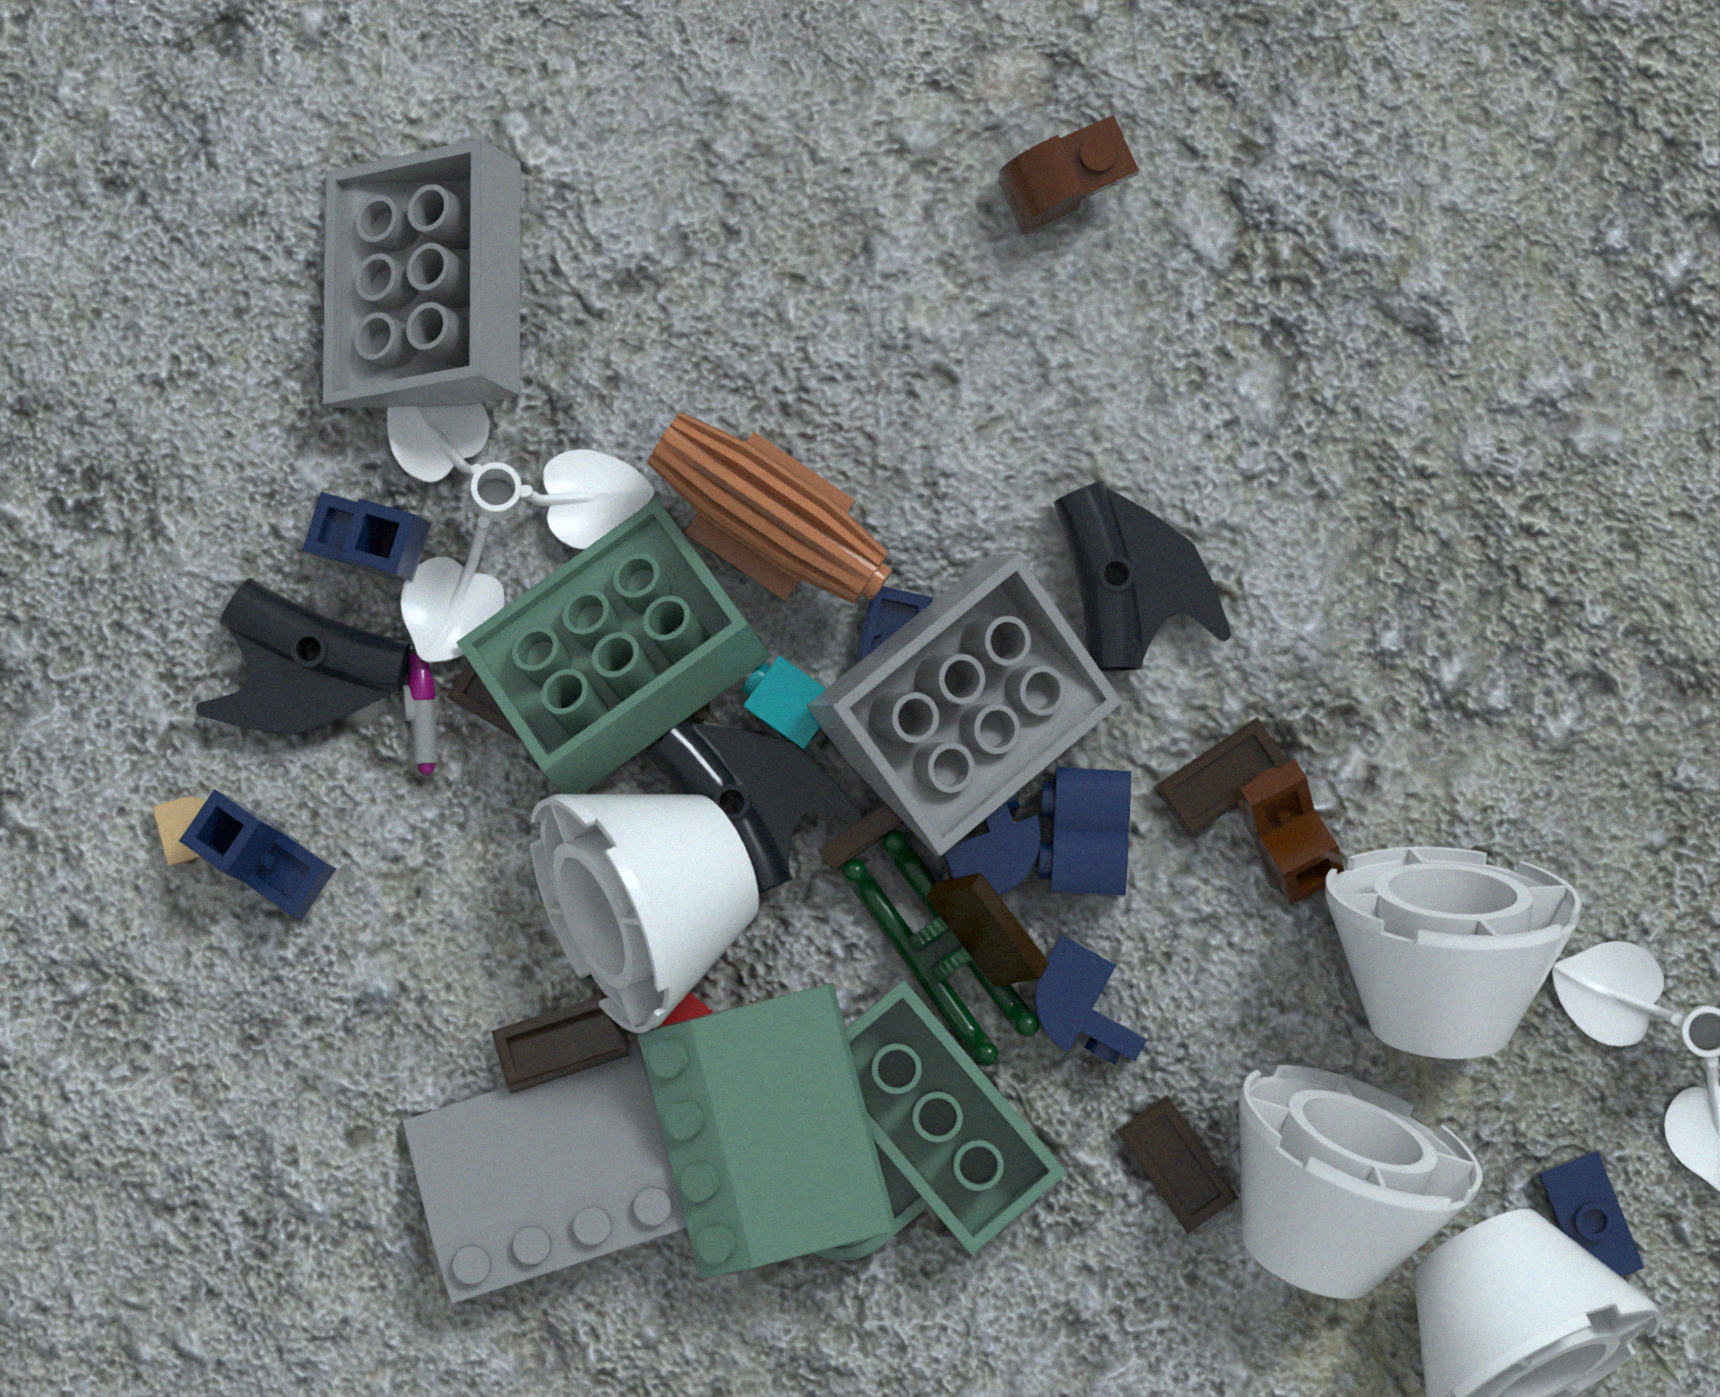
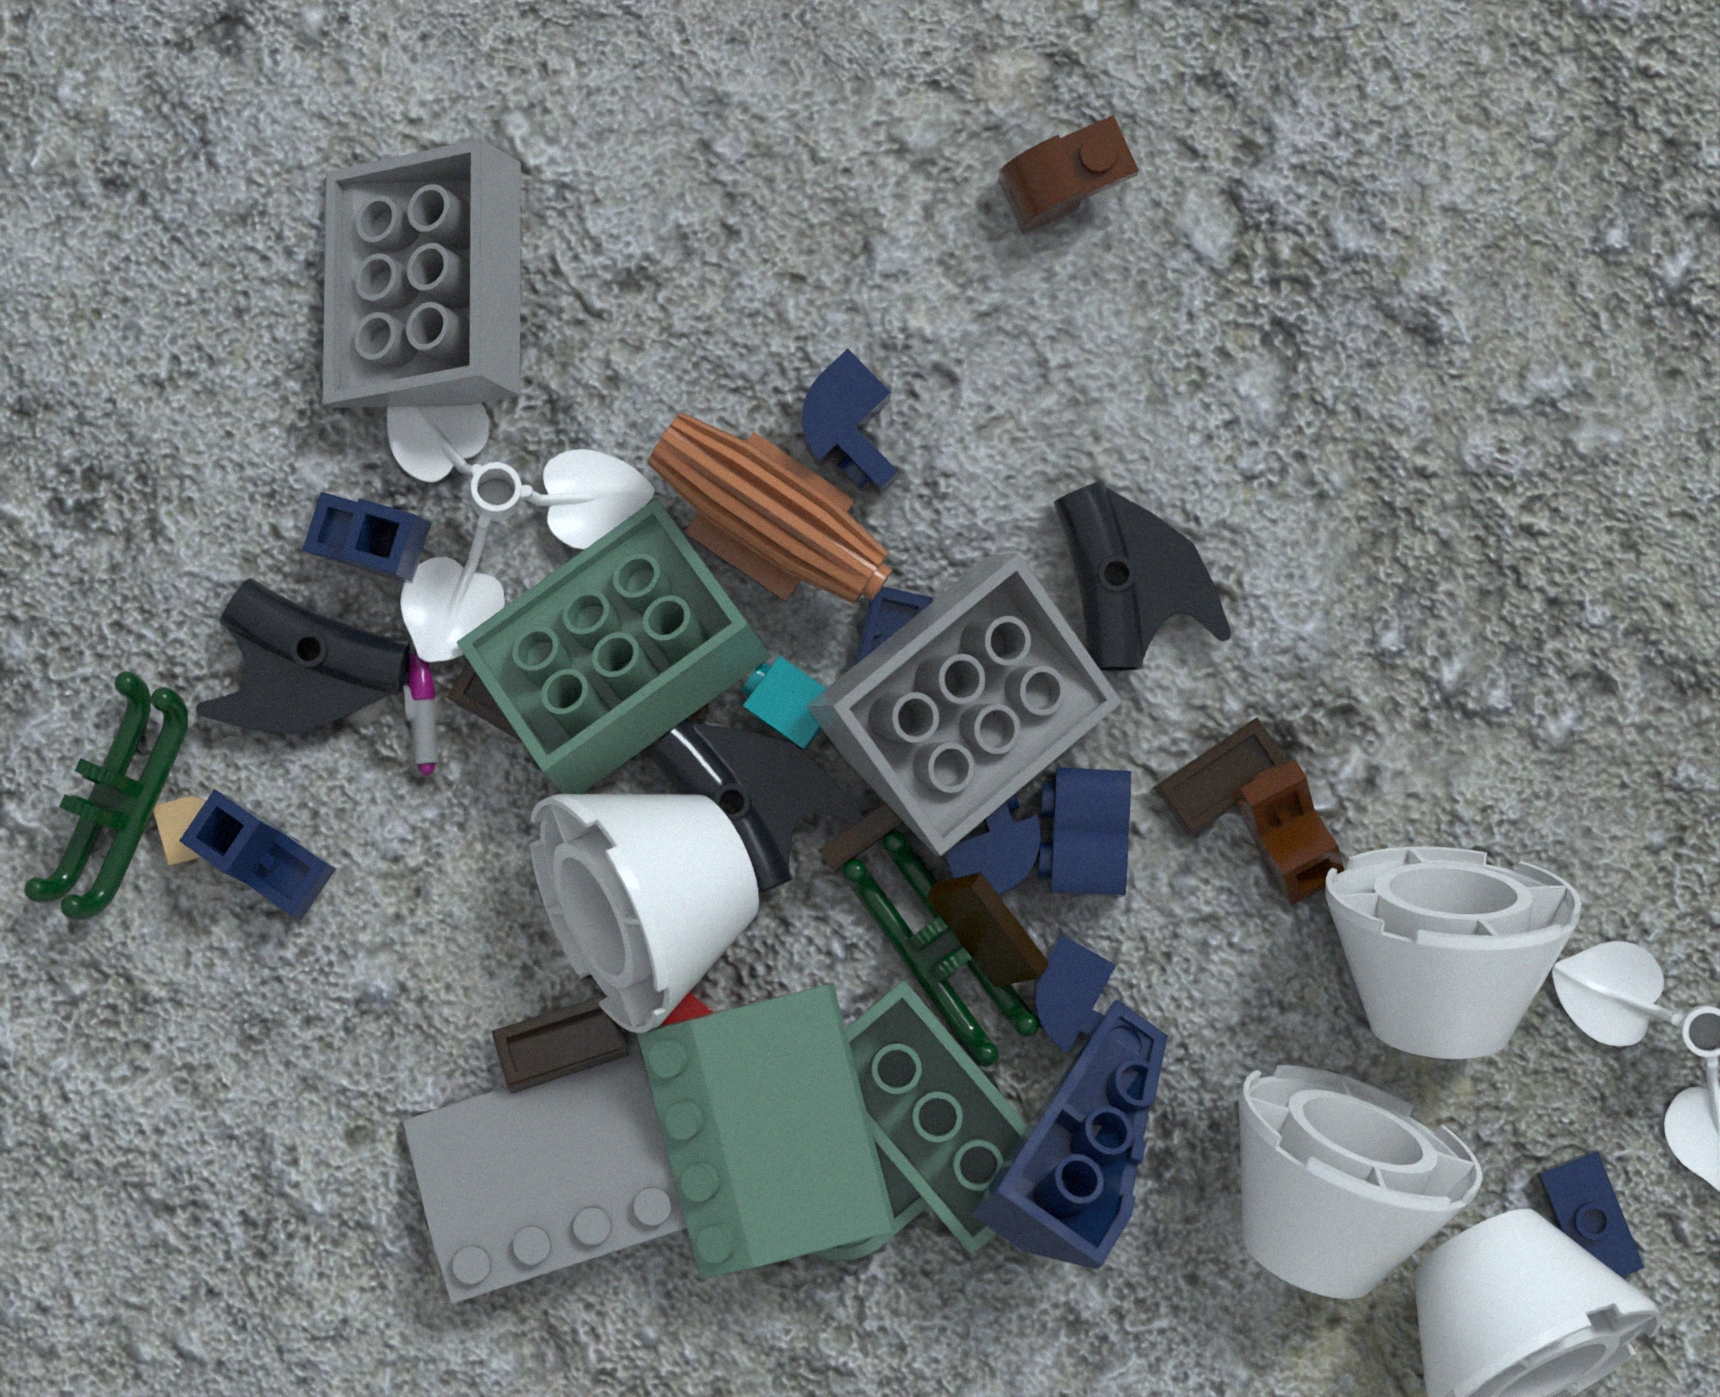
dark brown tile [1116,1095,1239,1233] -> none
none -> dark green piece [24,671,188,920]
none -> dark blue brick [802,348,898,495]
none -> dark blue wedge [971,999,1168,1270]

